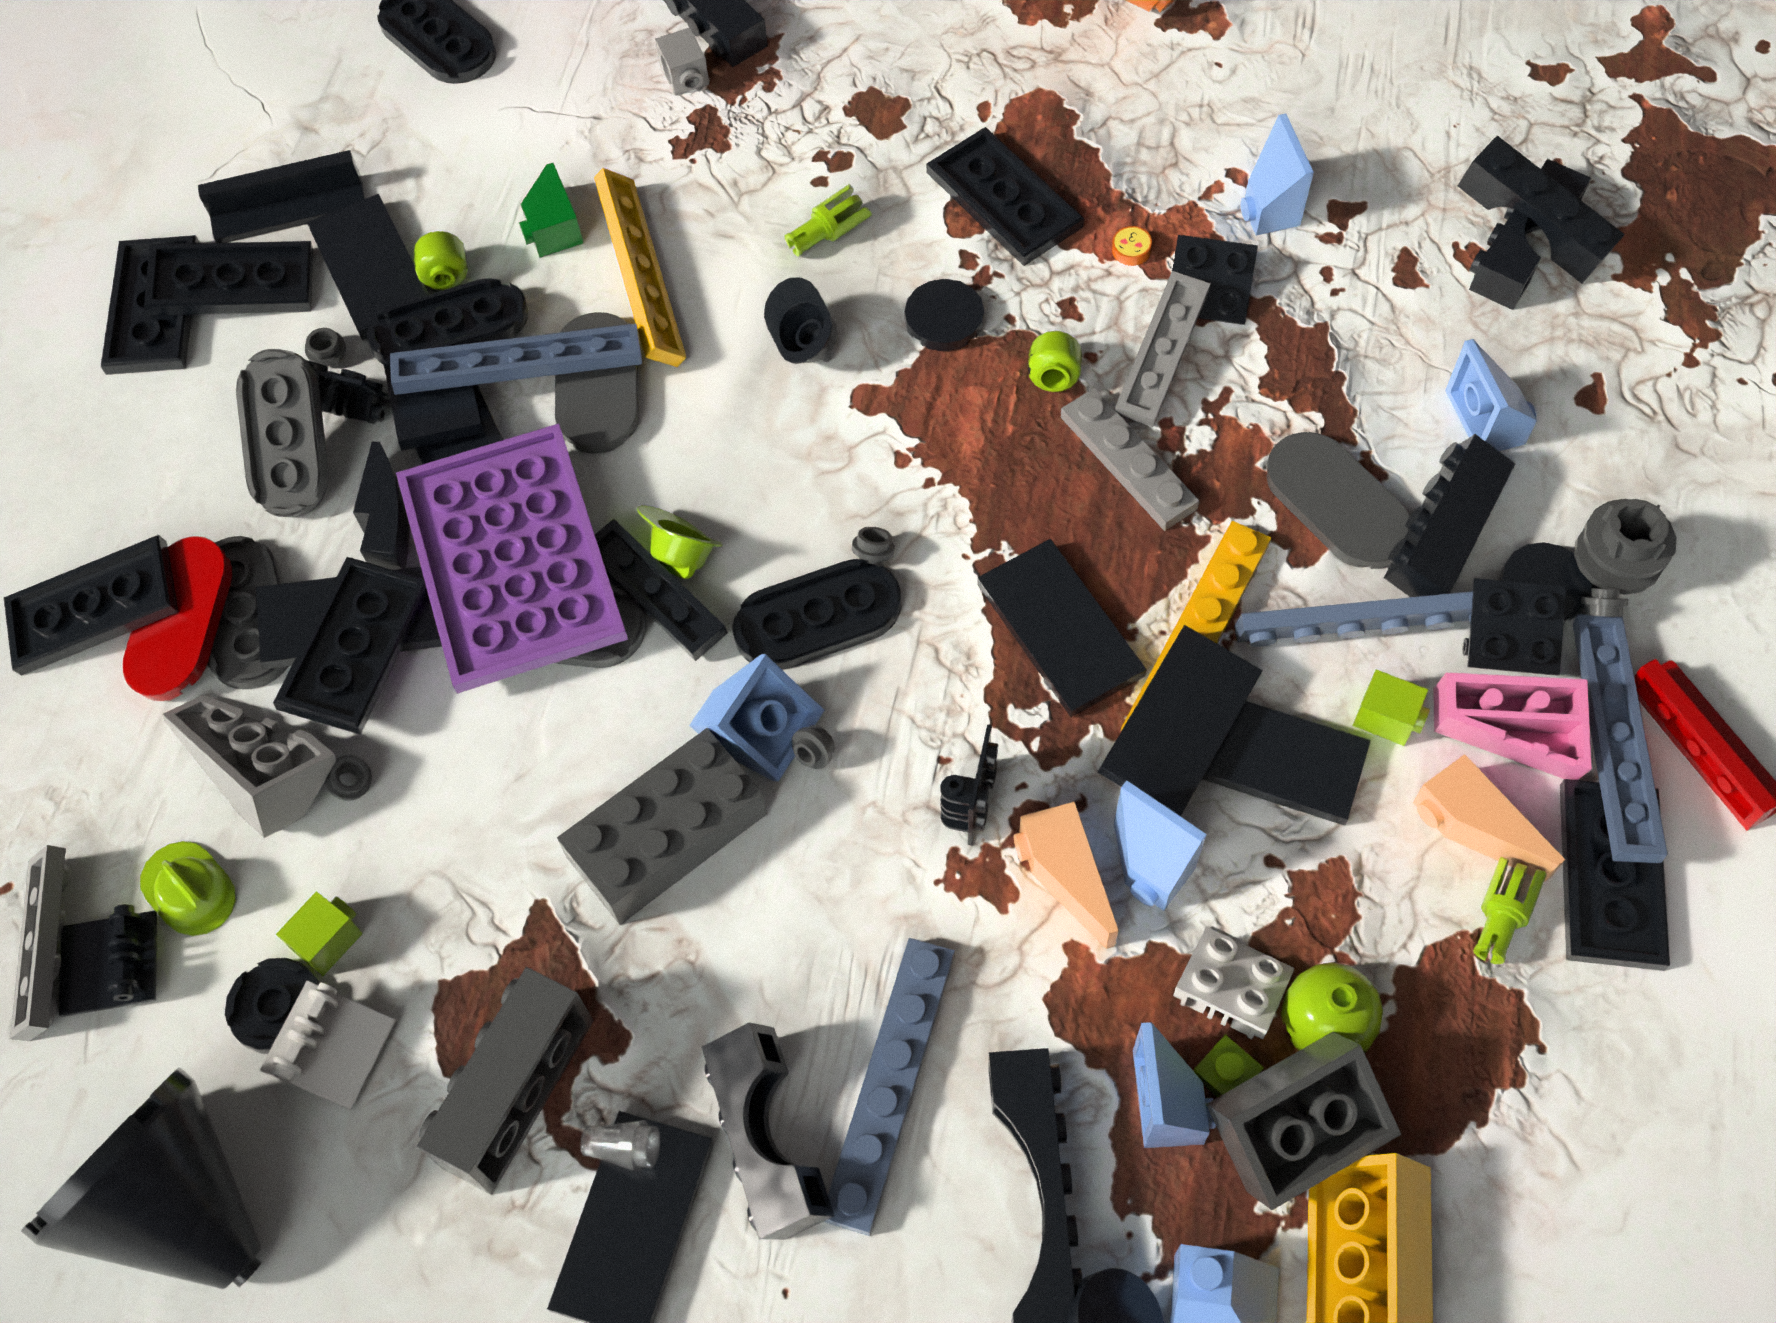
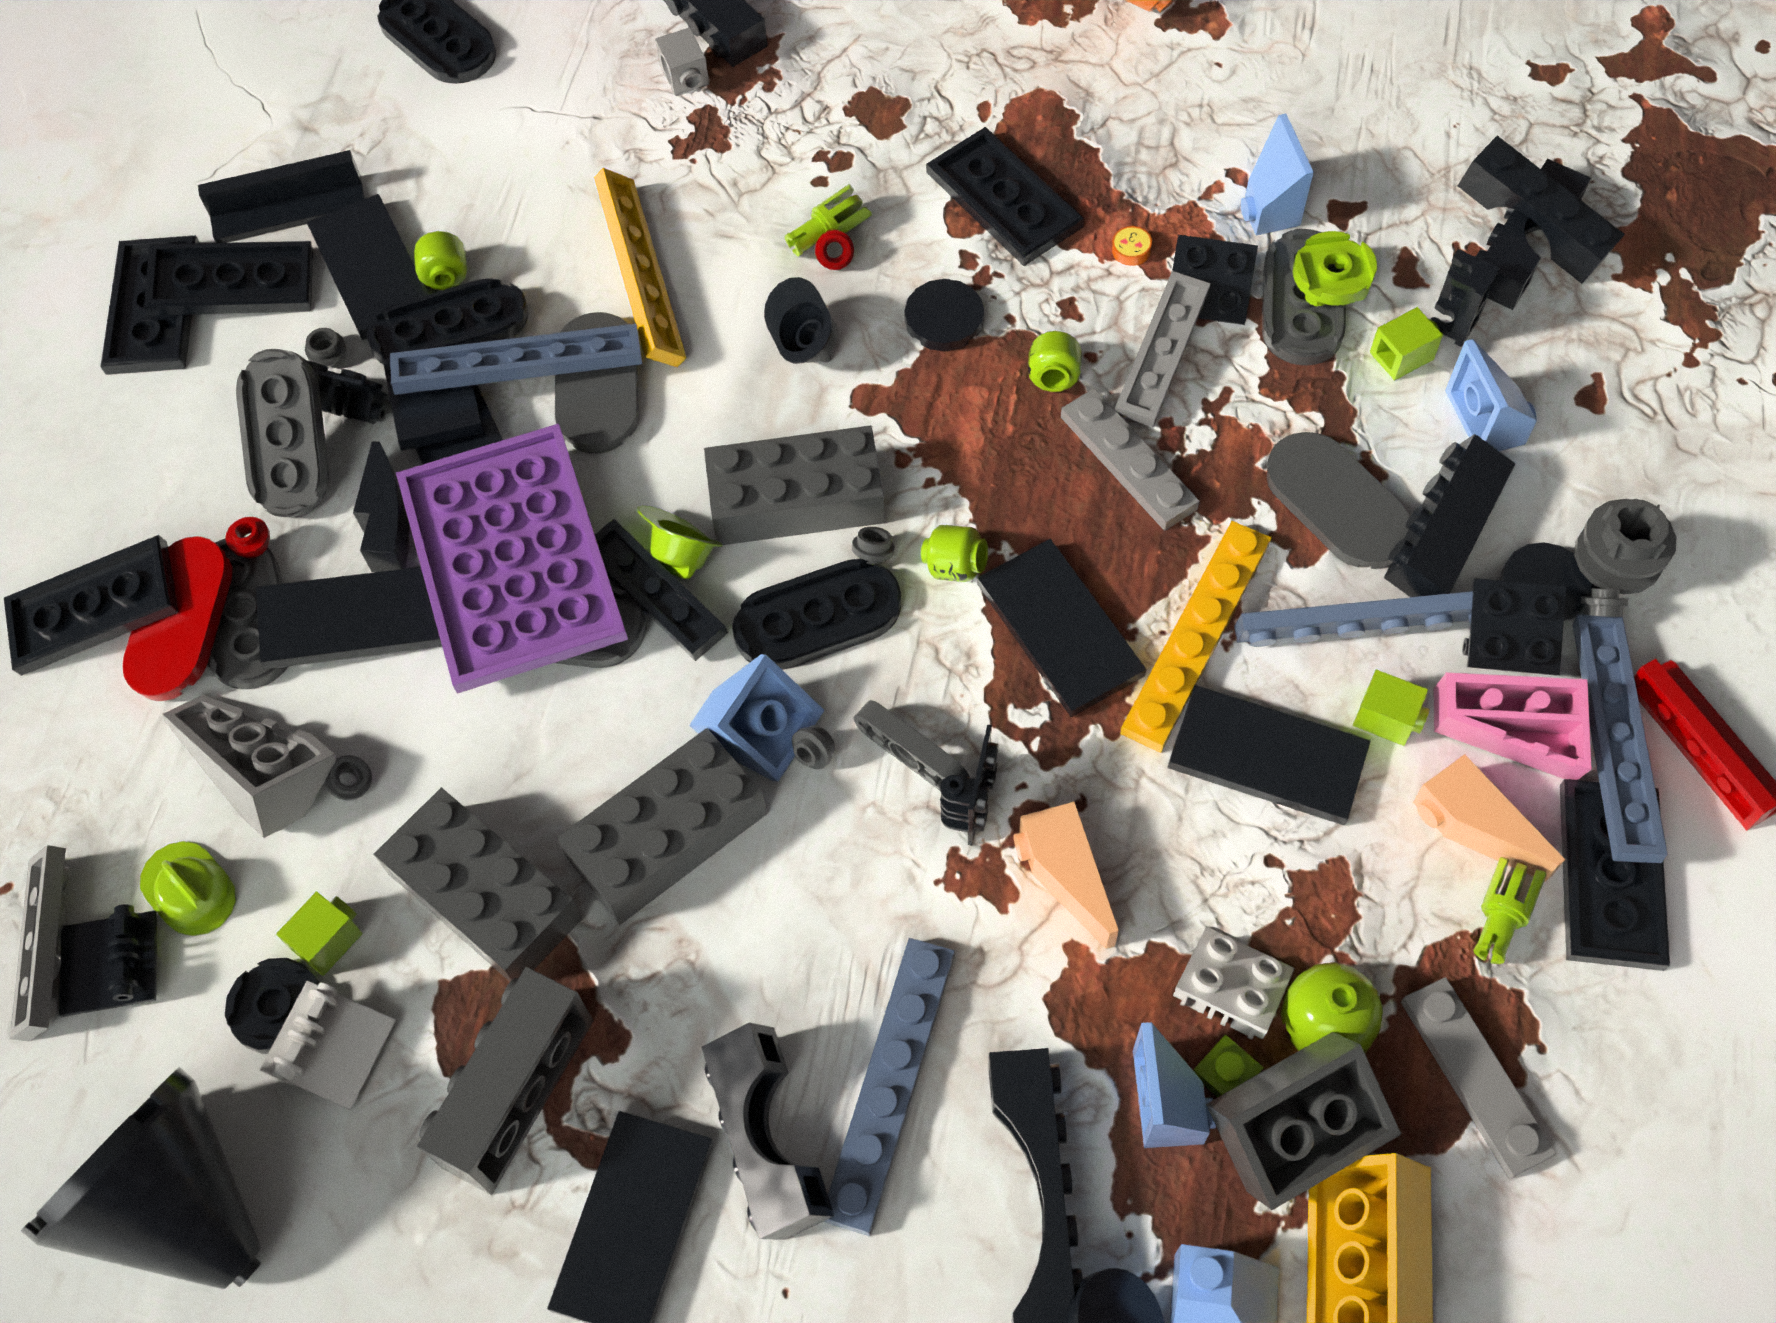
black tile [273,557,428,735] -> none
green slope [518,162,583,258] -> none
clear cone [581,1120,660,1172] -> none
black tile [1097,625,1263,817] -> none
light blue slope [1114,780,1207,911] -> none
none -> red plate [225,517,270,558]
none -> dark grey brick [373,787,583,982]
none -> dark grey brick [704,425,885,545]
none -> red plate [815,230,854,270]
none -> dark grey beam [853,700,970,790]
none -> lime head [921,525,988,582]
none -> dark grey tile [1262,229,1346,365]
none -> lime plate [1293,231,1377,306]
none -> lime brick [1370,307,1443,381]
none -> light grey plate [1401,977,1557,1179]
none -> black hinge [1431,249,1500,347]

